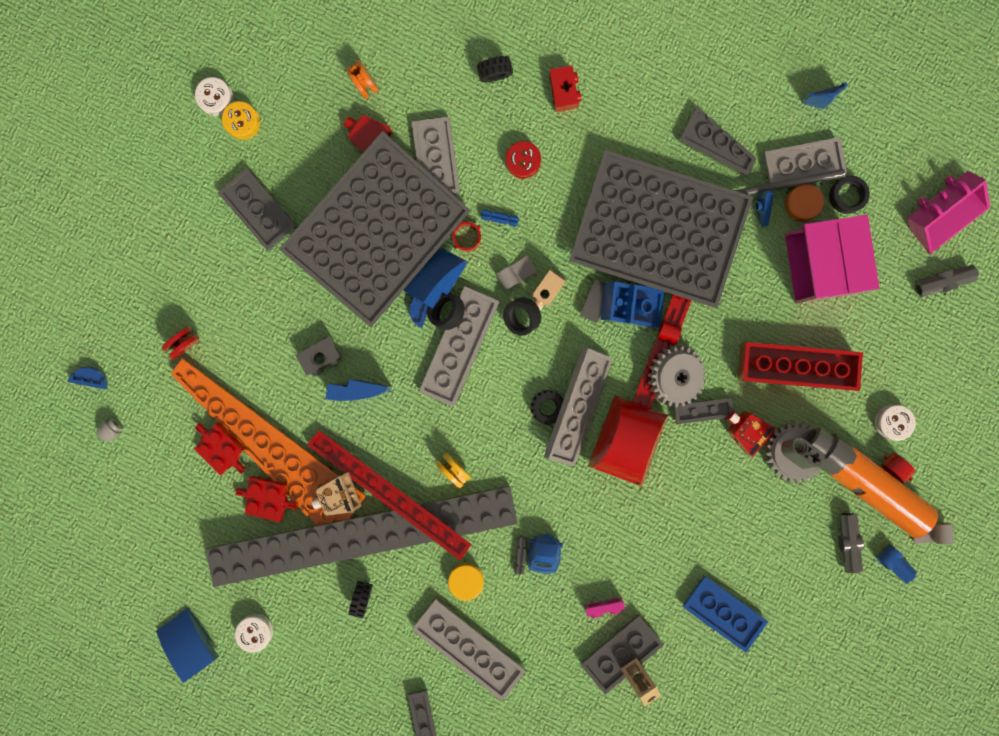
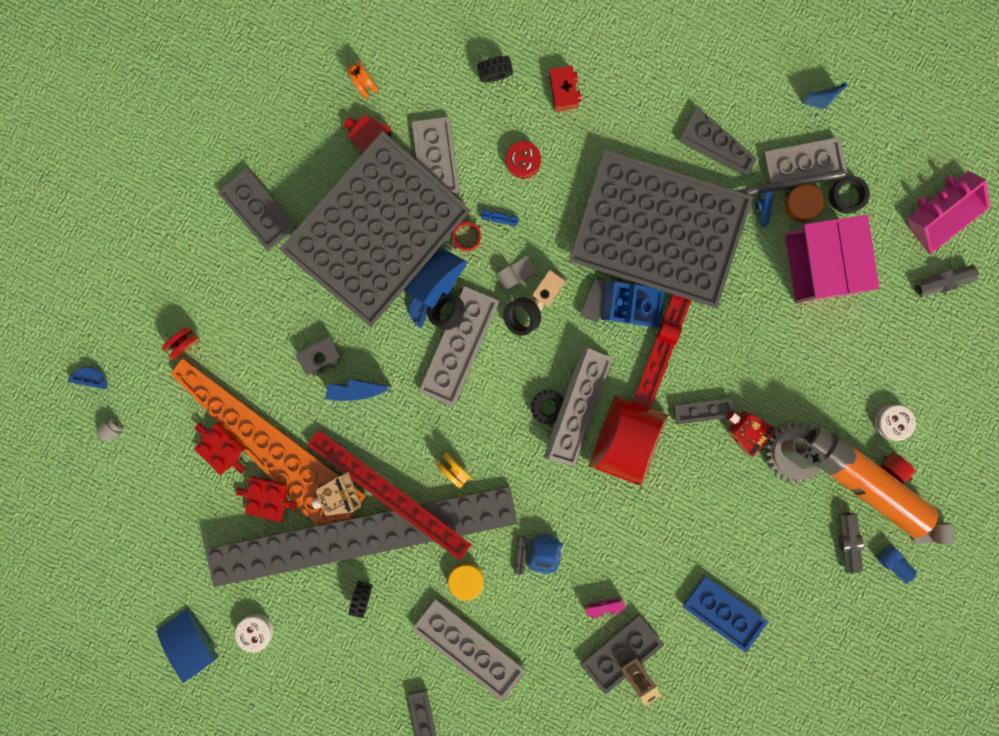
white head [195,77,234,116] -> none
yellow head [222,101,260,140] -> none
light grey gear [648,346,707,407] -> none
red brick [738,342,863,391] -> none

